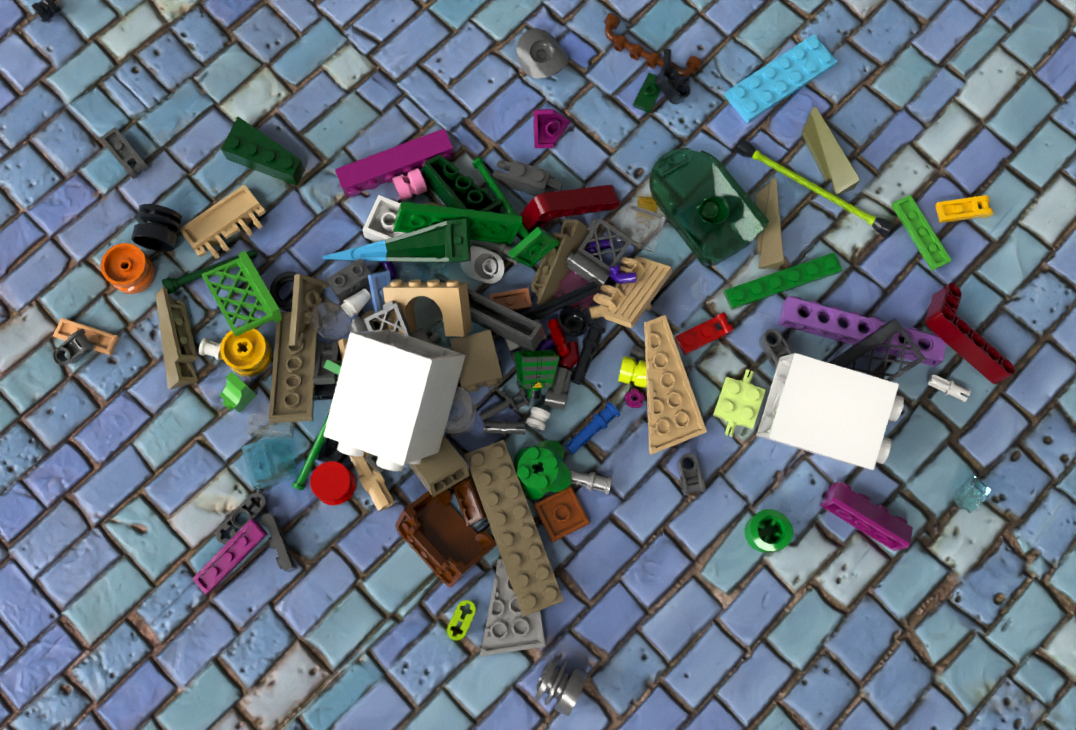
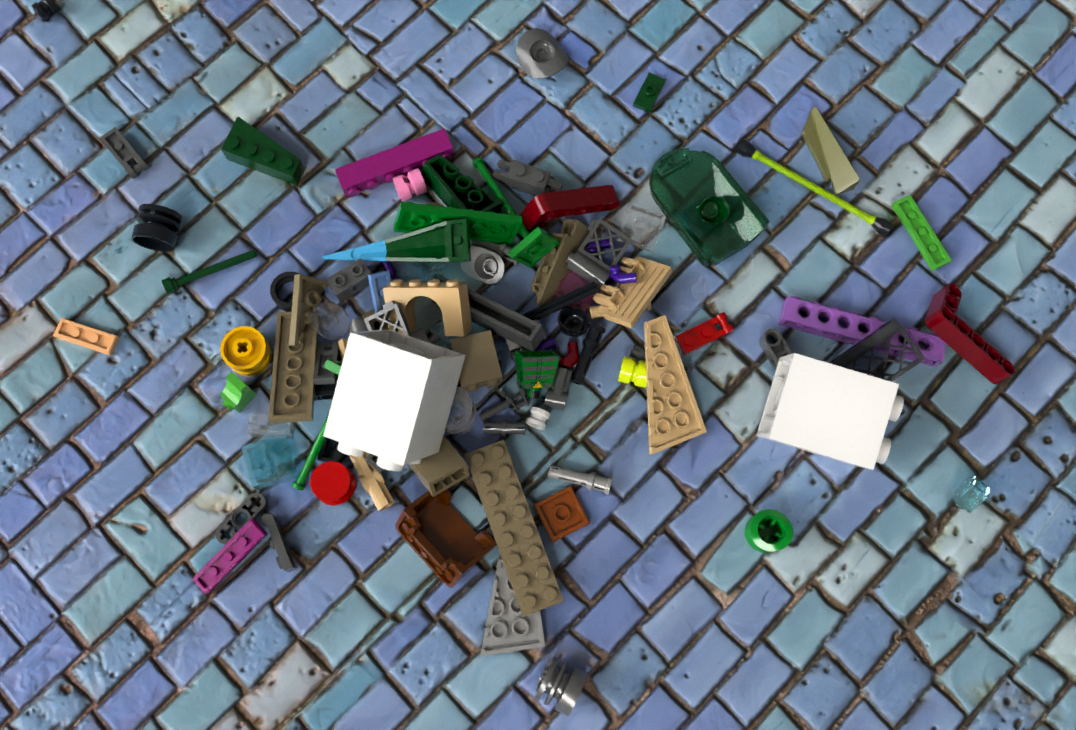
dark grey piece [52,329,96,365] -> none
orange wheel [101,243,155,294] -> none
dark tan wedge [156,287,198,389] -> none
tan hinge [179,184,266,259] -> none
white bush [199,337,222,360] -> none
bright green fence [201,251,282,337] -> none
white cone [341,288,371,317] -> none
white slope [363,195,406,242] -> none
lime beam [447,600,476,641] -> none
reddish brown plate [453,478,487,526] -> none
nougat plate [489,288,532,312] -> none
green brick [514,440,571,499] -> none
magenta slope [533,109,571,148] -> none
red axle [547,319,569,357] -> none
blue pin [565,402,621,455] -> none
reddish brown bar [604,14,703,77] -> none
magenta plate [625,389,645,408] -> none
clear yellow tile [636,196,658,219] -> none
black beam [655,49,691,104] -> none
dark grey piece [677,453,705,496] -> none
yellowish green plate [713,370,766,437] -> none
green plate [723,252,842,310] -> none
medium azure plate [724,34,837,124] -> none
dark tan wedge [754,178,784,269] -> none
magenta slope [820,482,913,551] -> none
white axle [927,374,971,402] -> none
yellow plate [935,195,994,223] -> none

